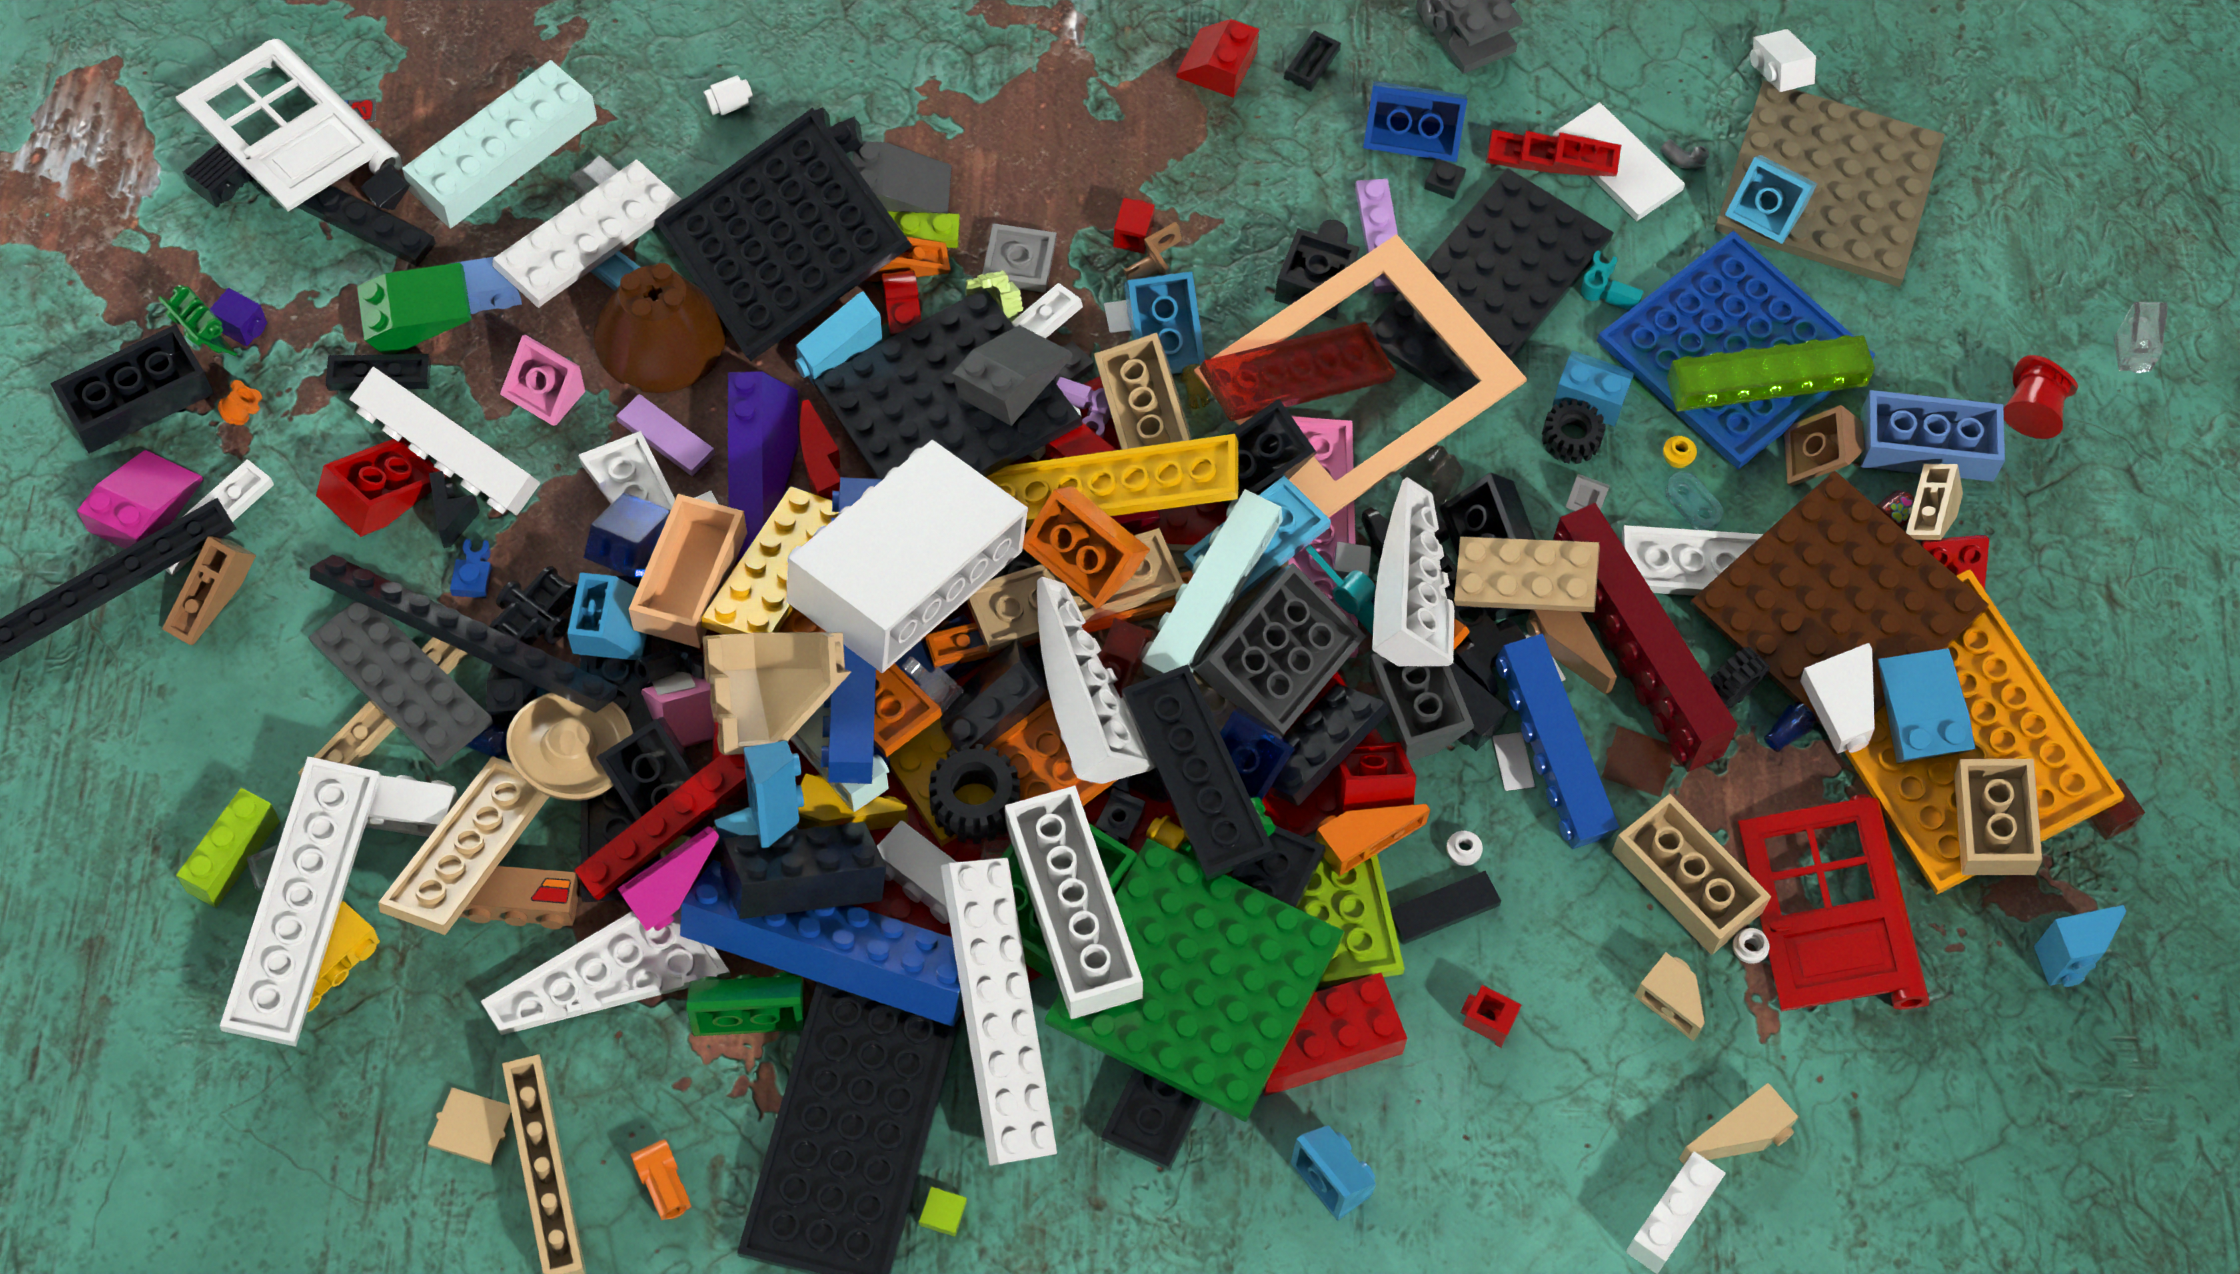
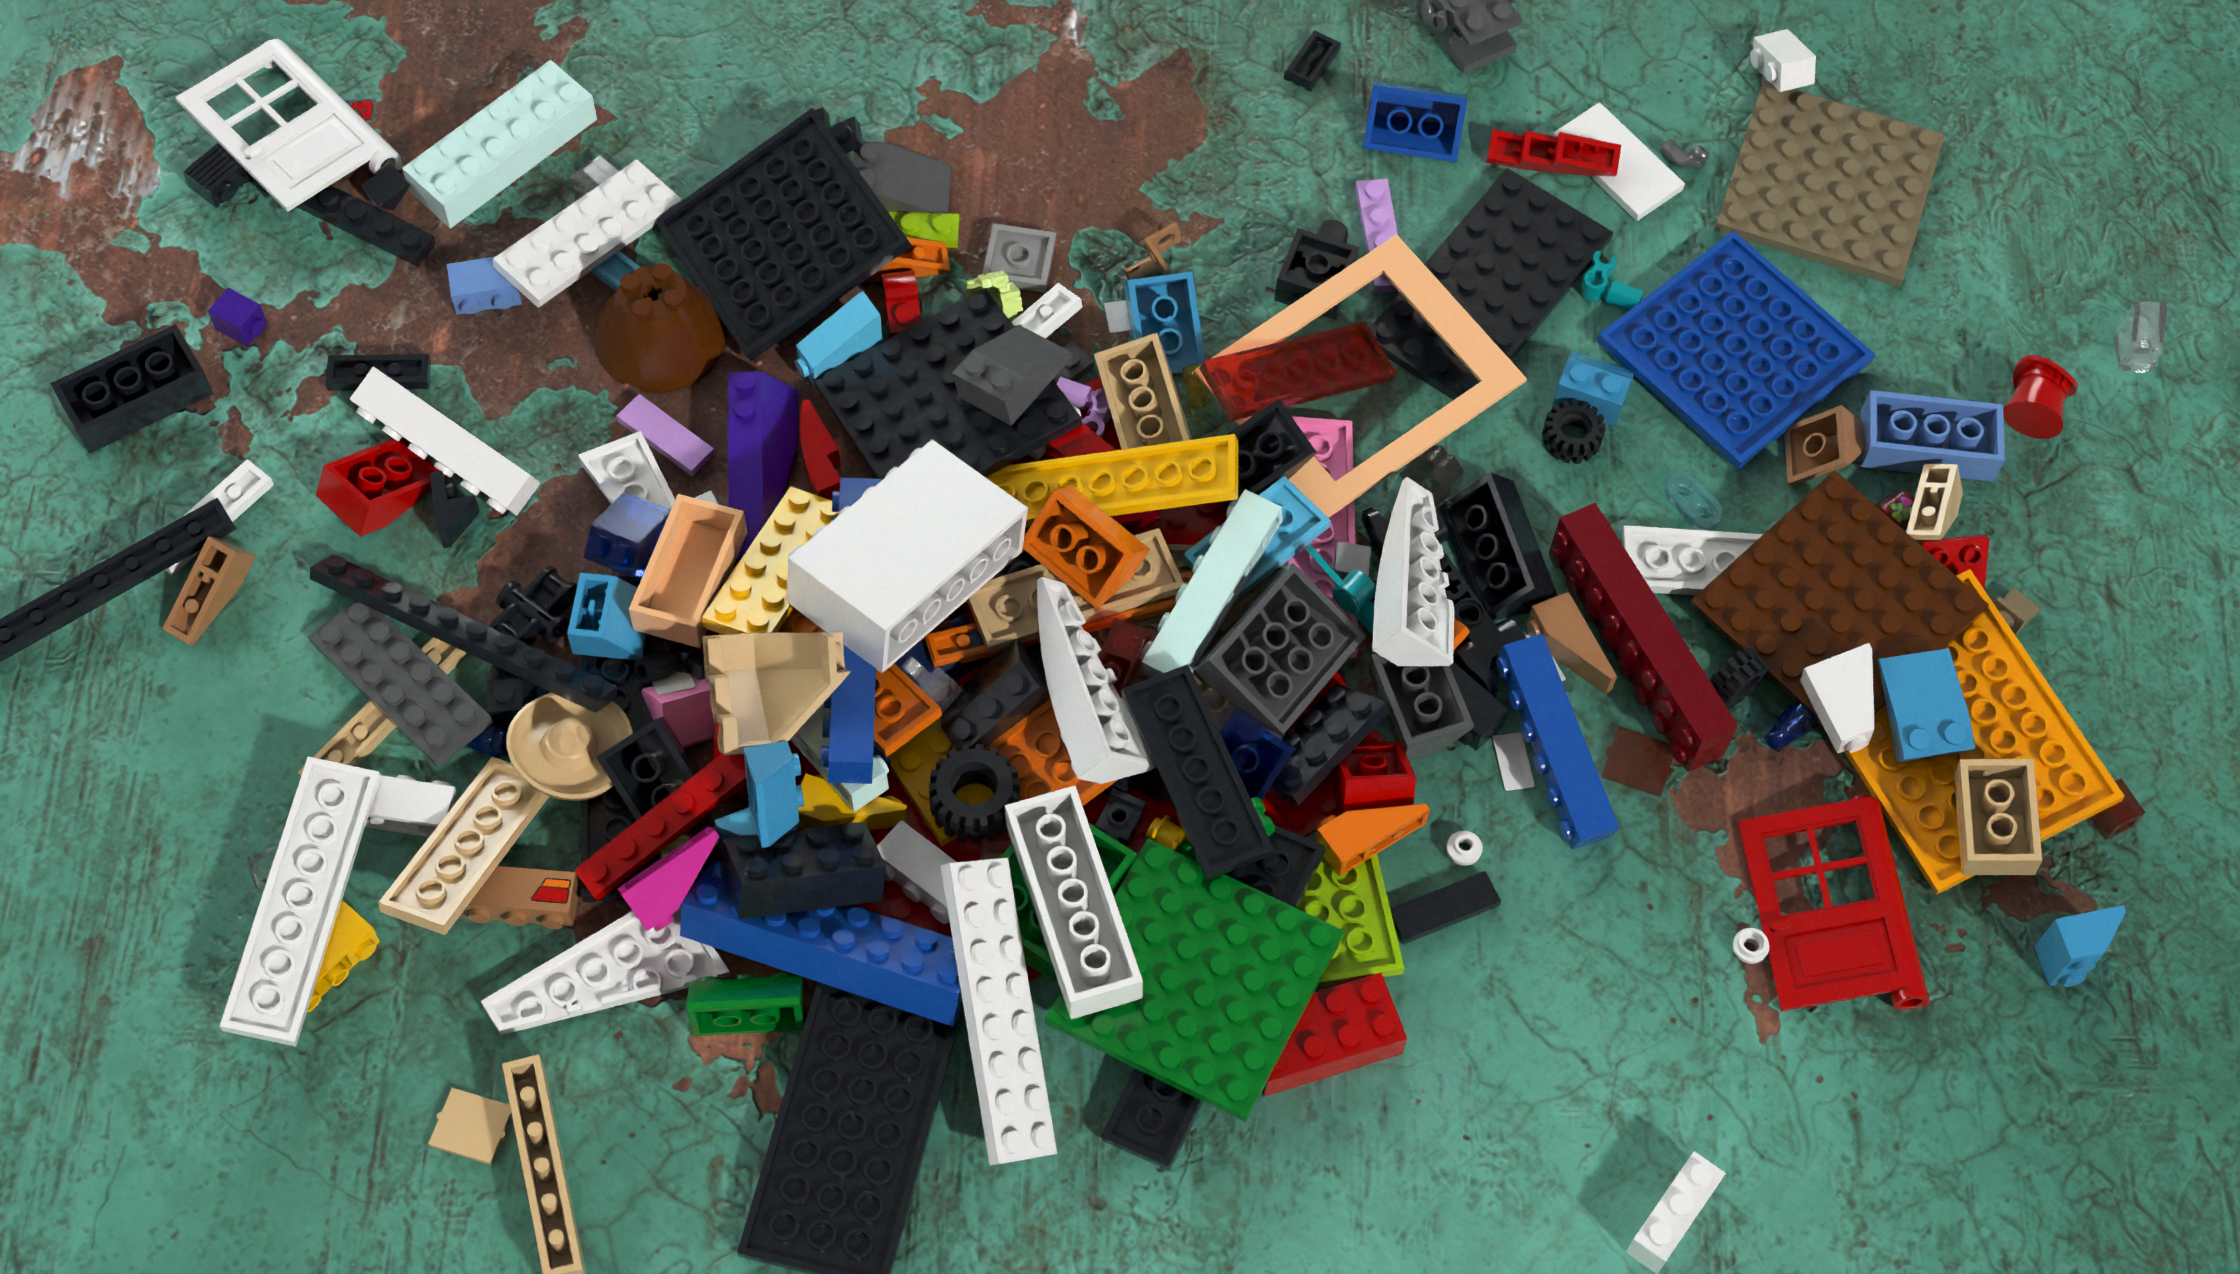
dark pink slope [77,450,204,549] -> none
green hinge [158,285,237,356] -> none
lime brick [176,787,280,908] -> none
orange brick [217,380,263,425] -> none
green slope [357,263,472,354] -> none
blue plate [450,539,492,598] -> none
bright pink slope [500,335,585,426] -> none
orange piece [630,1139,691,1221] -> none
white brick [703,75,753,116] -> none
lime tile [919,1187,967,1237] -> none
red brick [1113,198,1155,254] -> none
red slope [1176,19,1260,98] -> none
dark azure slope [1290,1125,1376,1221] -> none
black plate [1424,158,1466,200] -> none
tan plate [1454,537,1600,612] -> none
red brick [1460,985,1522,1048] -> none
light grey plate [1566,474,1610,511] -> none
tan brick [1612,794,1771,955] -> none
tan slope [1634,952,1705,1041] -> none
yellow plate [1663,436,1697,468] -> none
clear neon green brick [1666,335,1875,412] -> none
tan slope [1679,1083,1798,1165] -> none
medium azure slope [1725,155,1818,244] -> none
none -> dark tan bracket [1994,588,2041,636]

